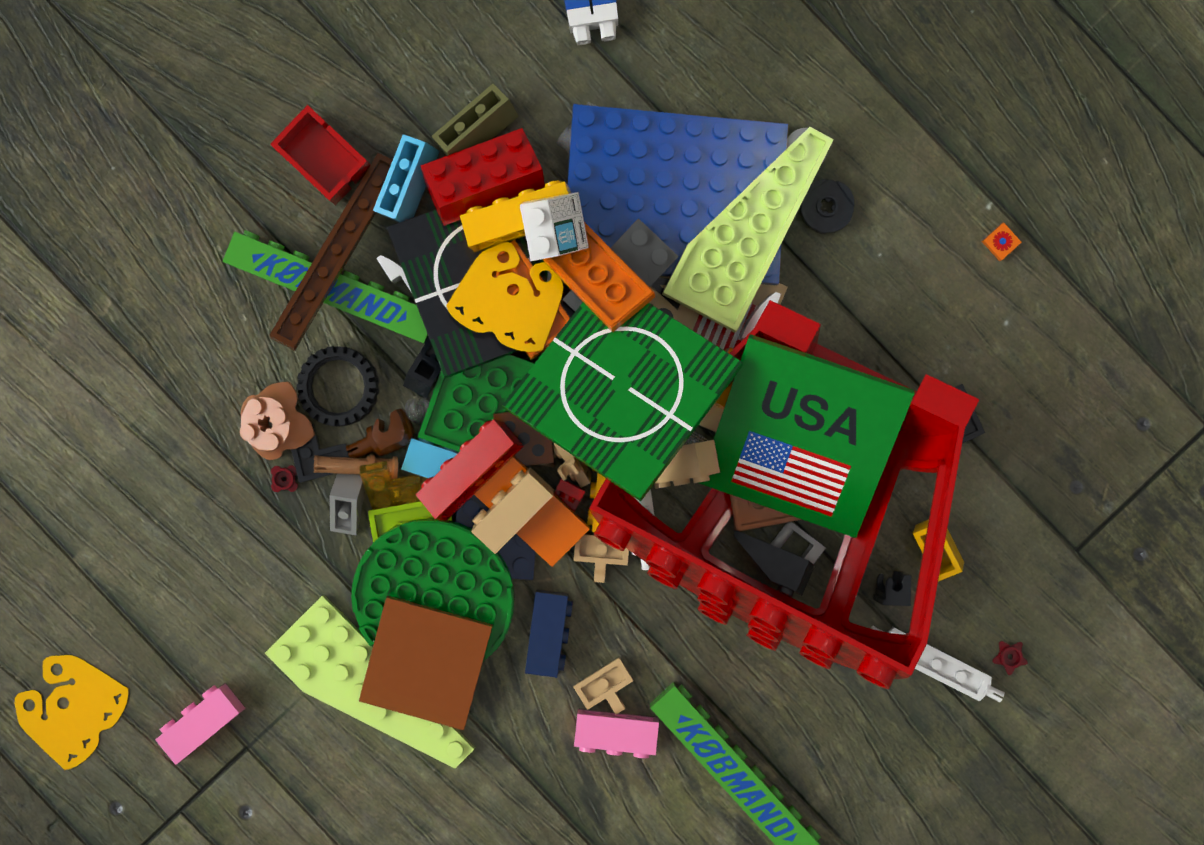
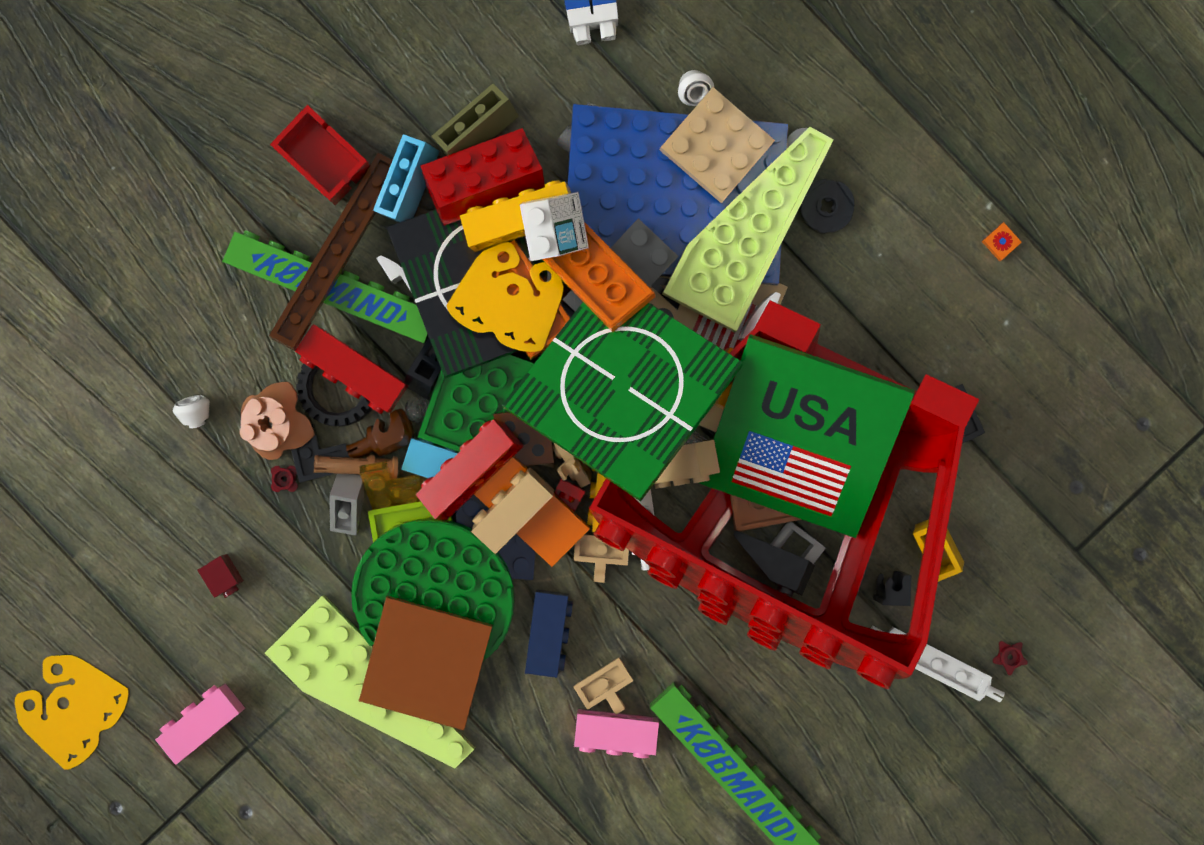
none -> white cone [173,395,210,428]
none -> dark red brick [197,554,244,598]
none -> red brick [295,324,409,414]
none -> tan plate [659,87,775,203]
none -> white cone [678,70,714,106]

